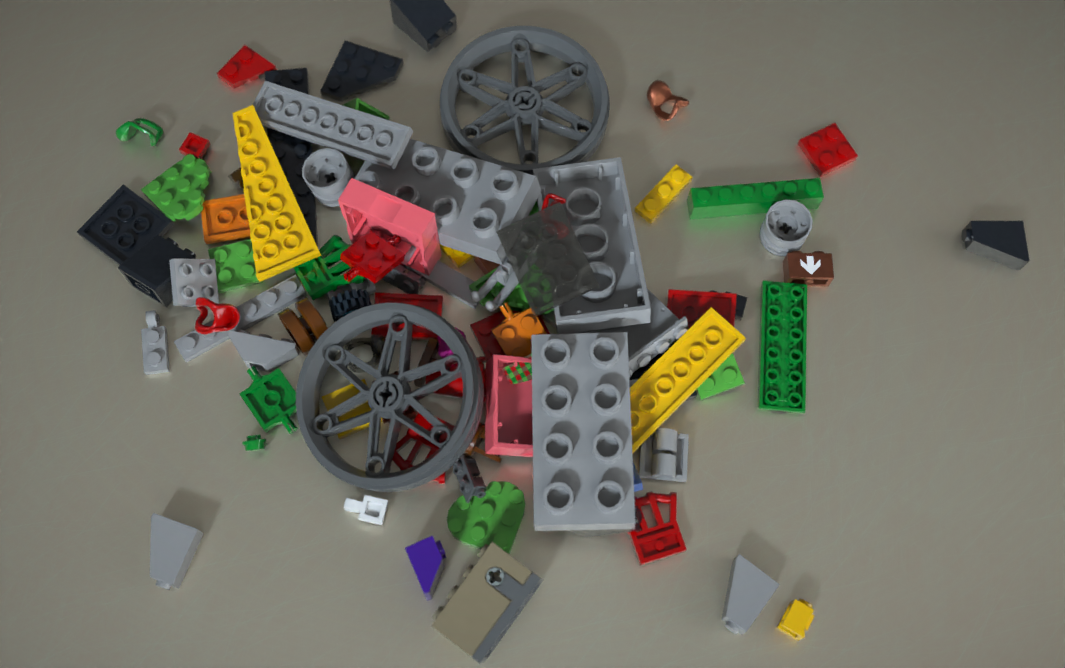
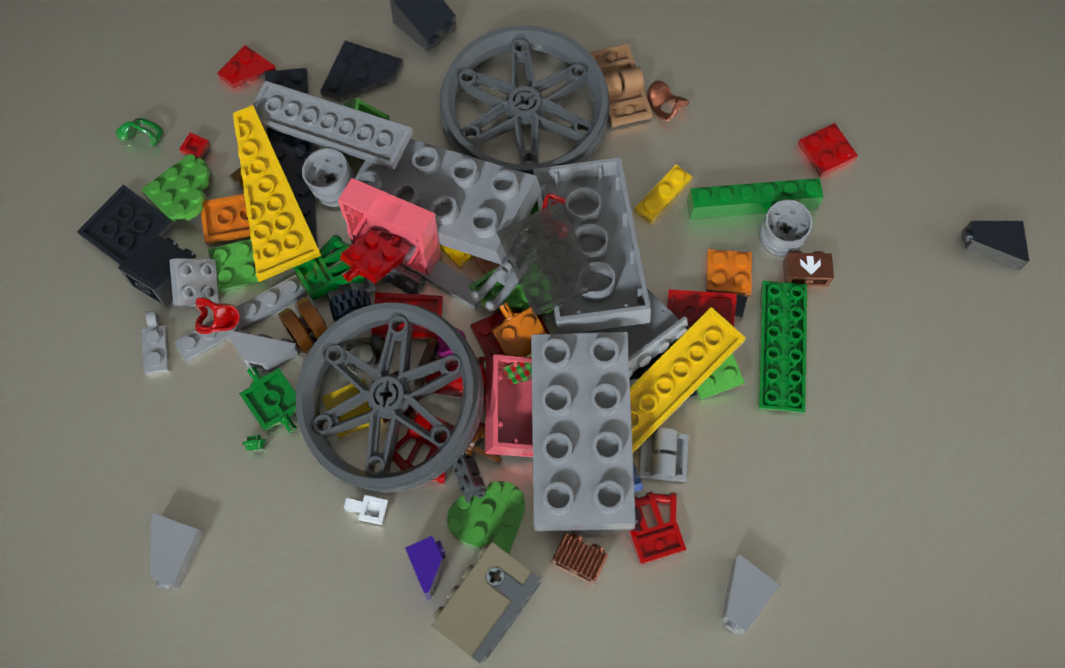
yellow window [777,599,815,641] -> none
none -> copper brick [551,533,608,584]
none -> medium nougat plate [589,44,653,127]
none -> orange plate [706,249,752,296]

